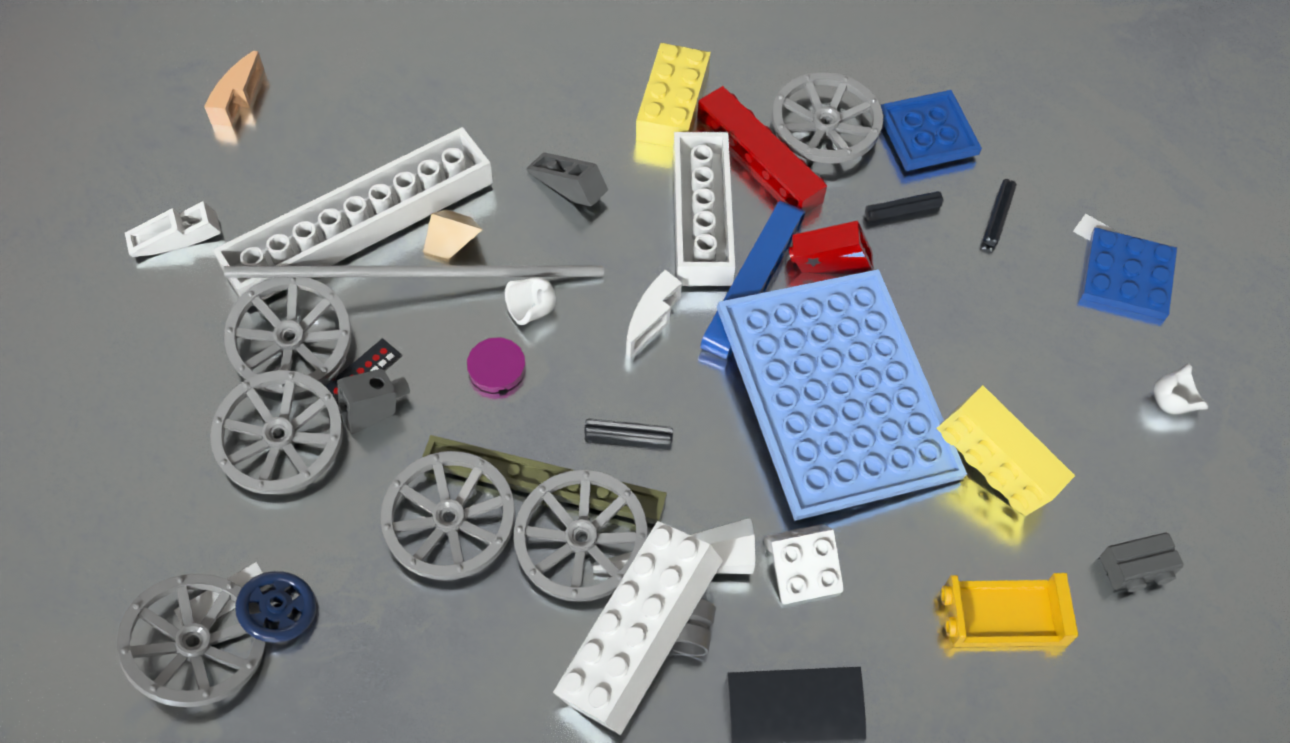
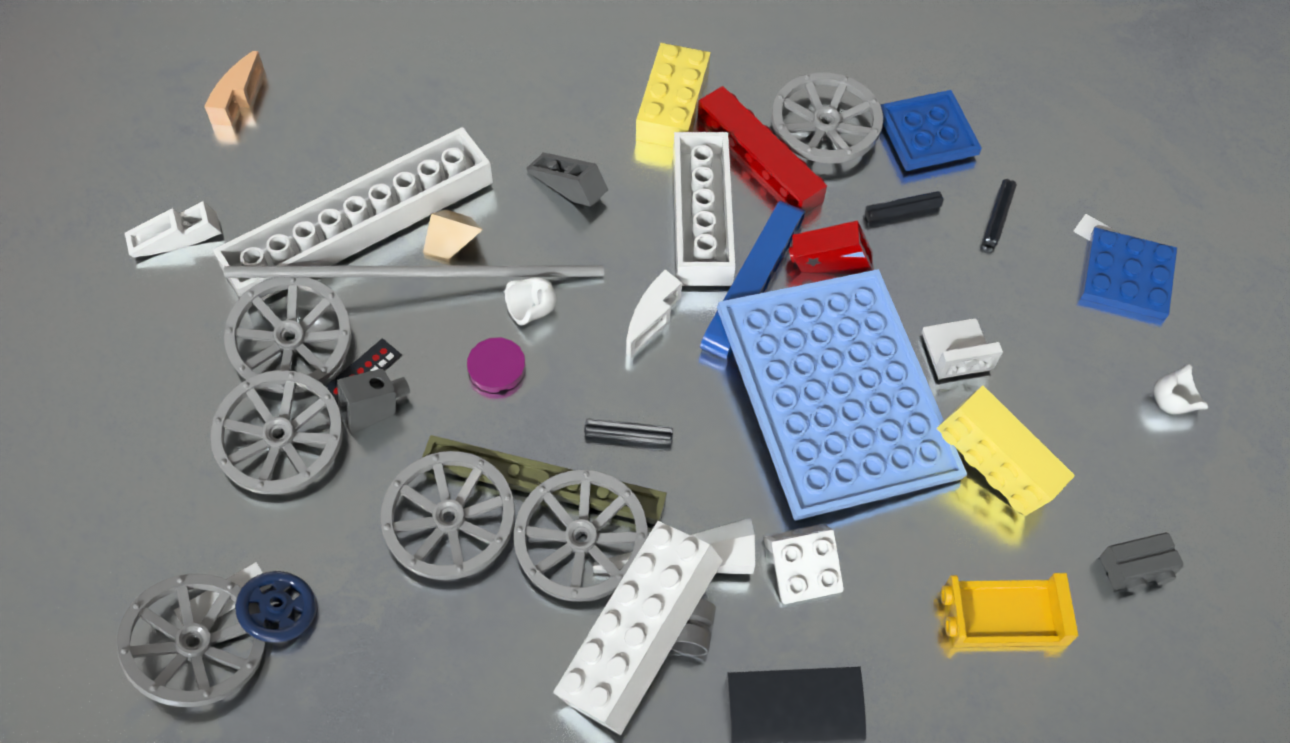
none -> white bracket [922,318,1003,379]

